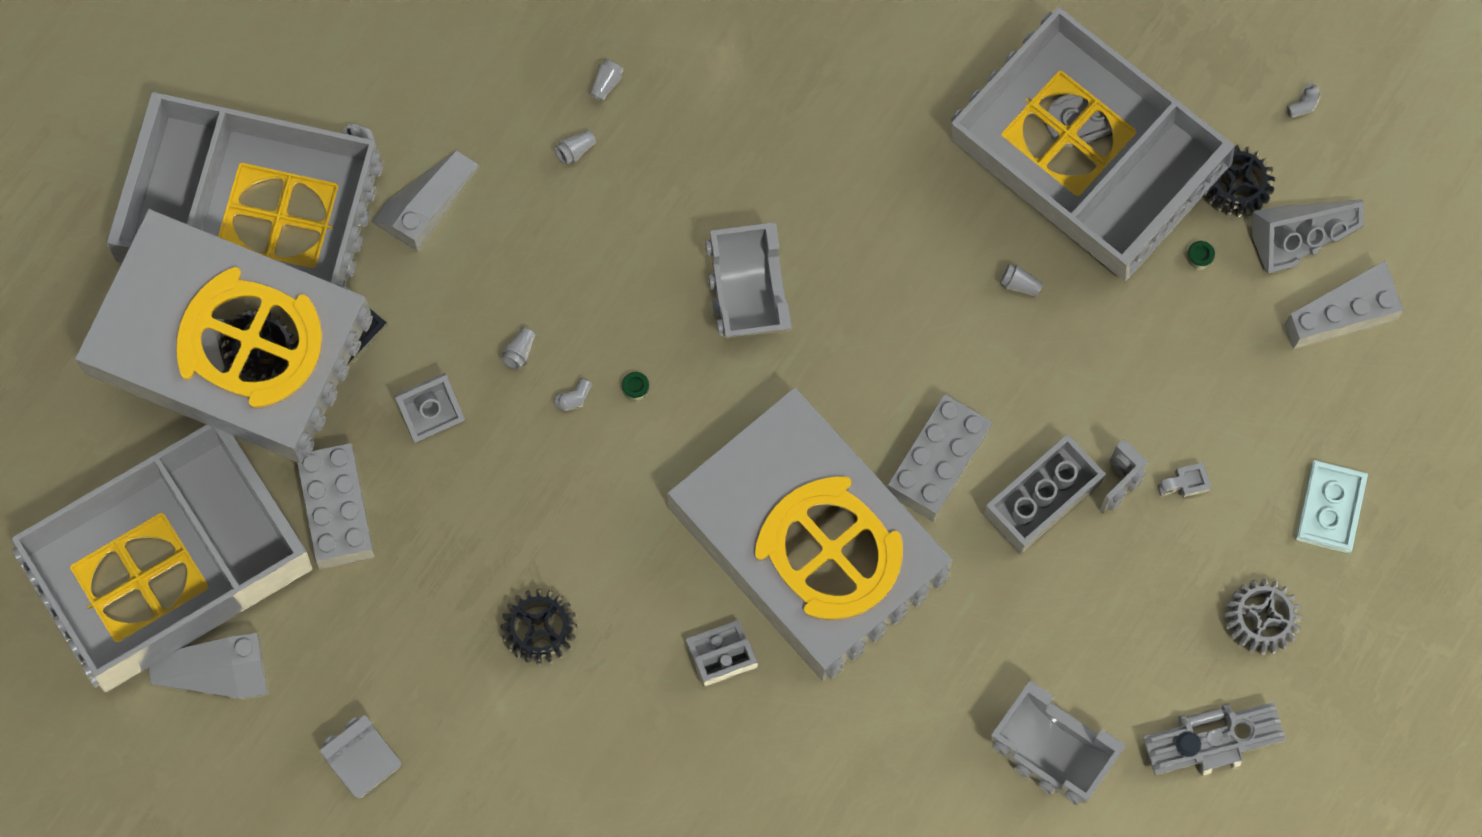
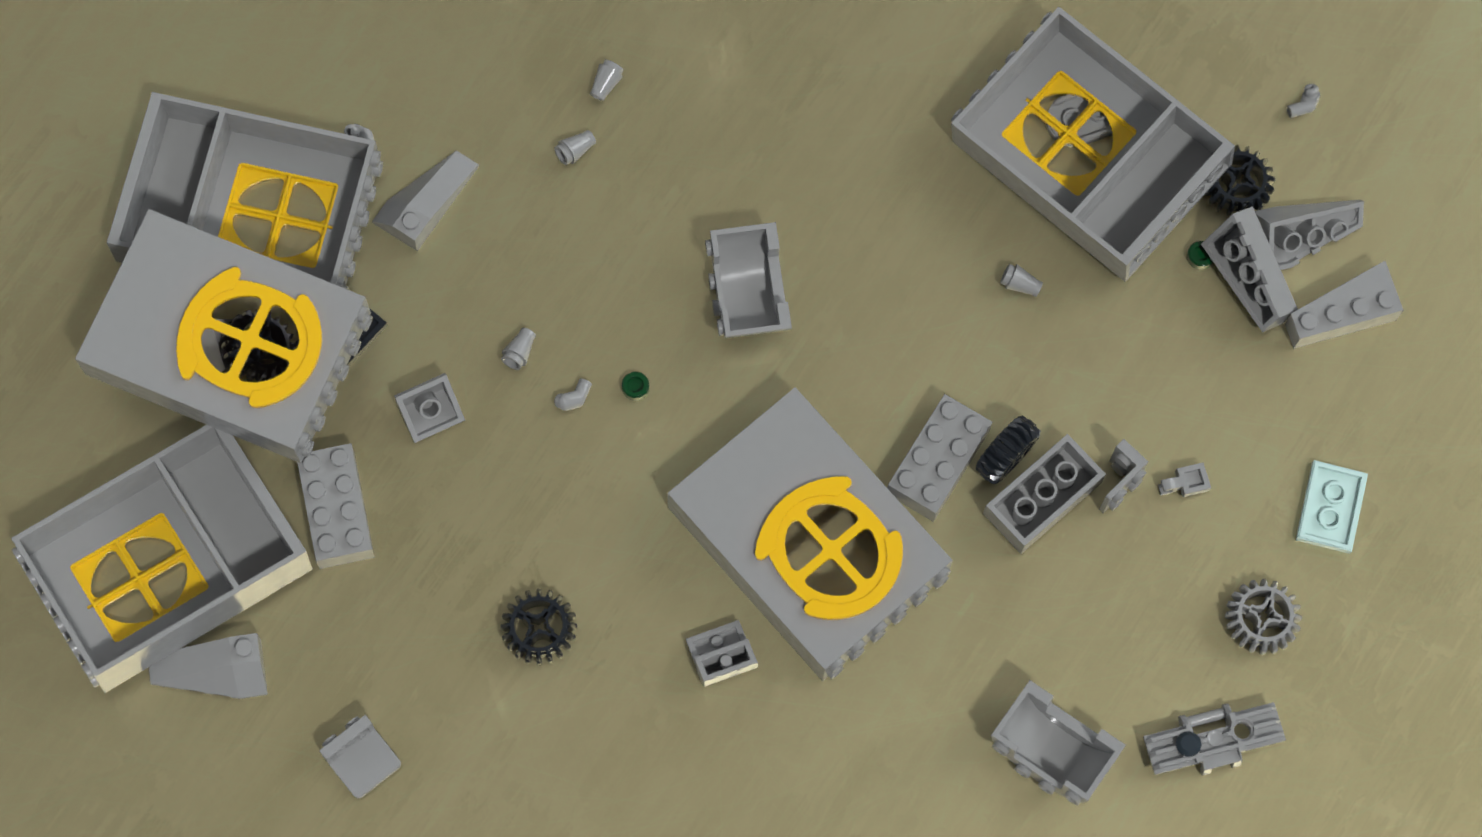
none -> black gear [976,415,1041,484]
none -> light grey wedge [1201,206,1298,332]

